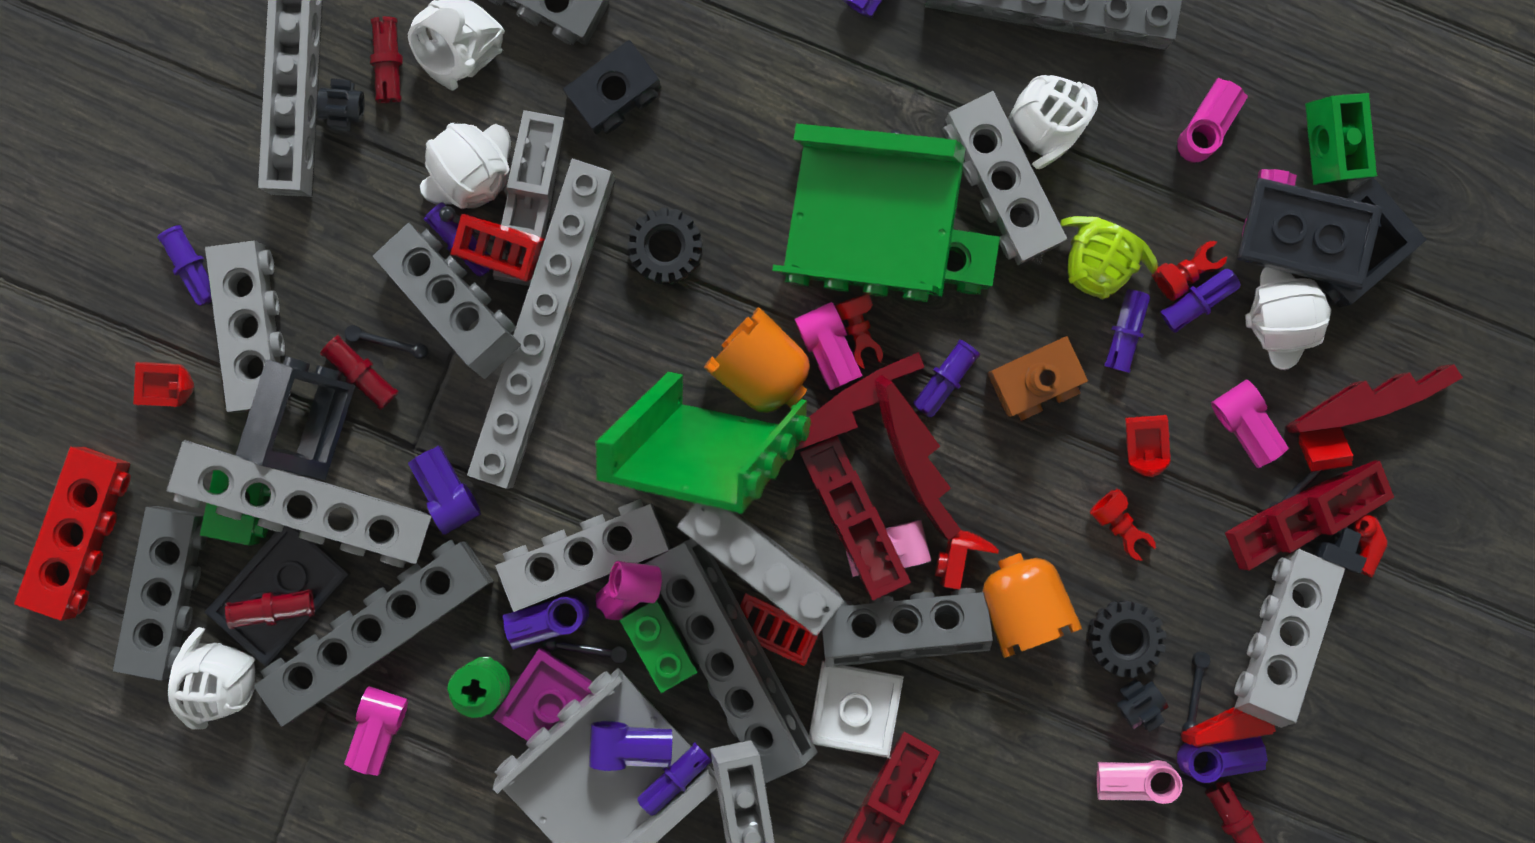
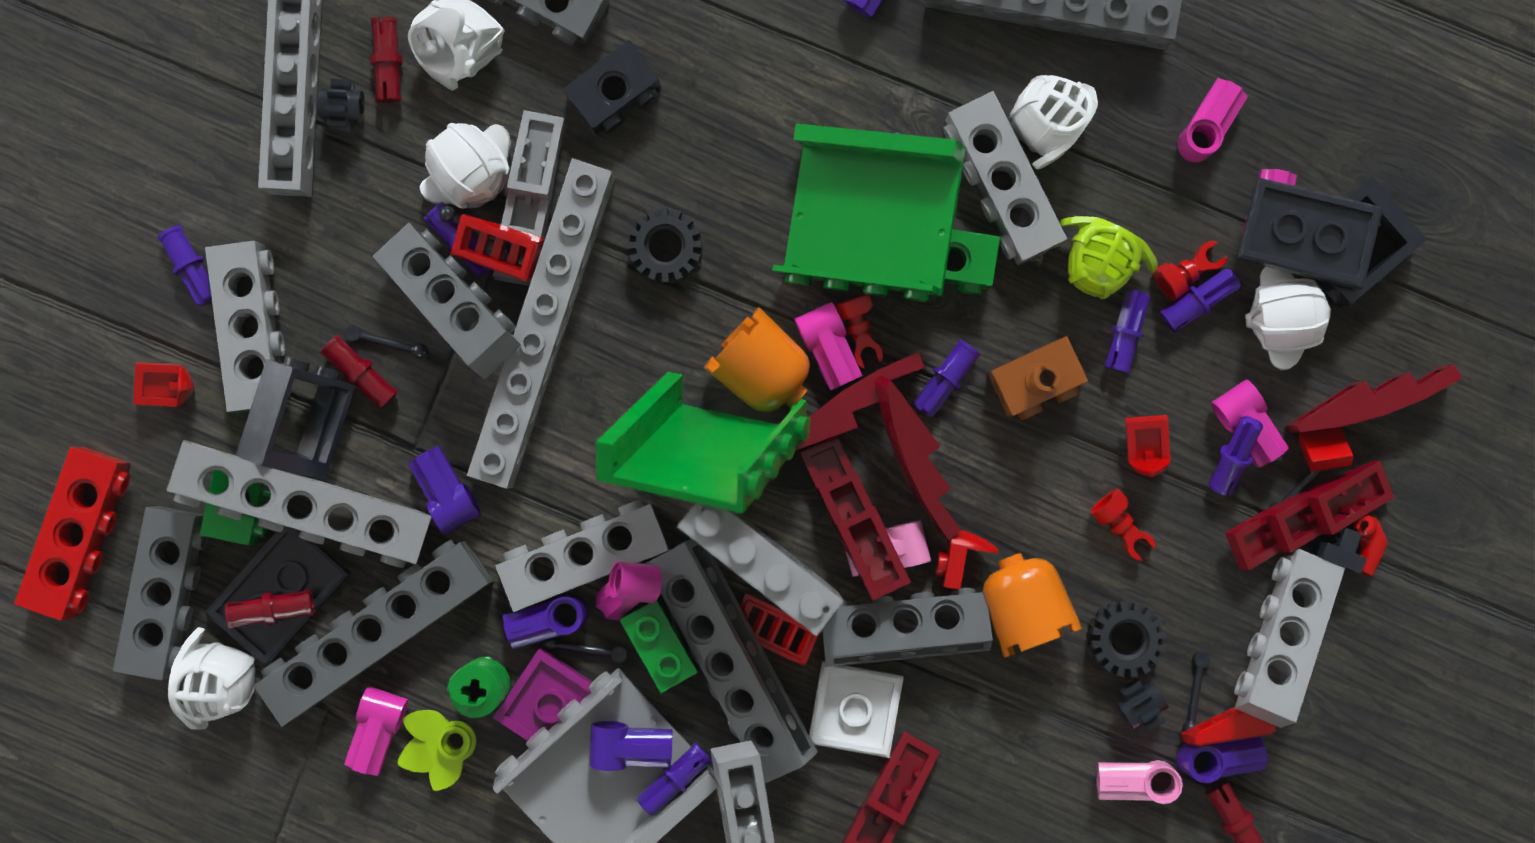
green brick [1305,93,1377,185] -> none
none -> lime plate [398,710,477,791]
none -> dark purple axle [1208,416,1263,496]

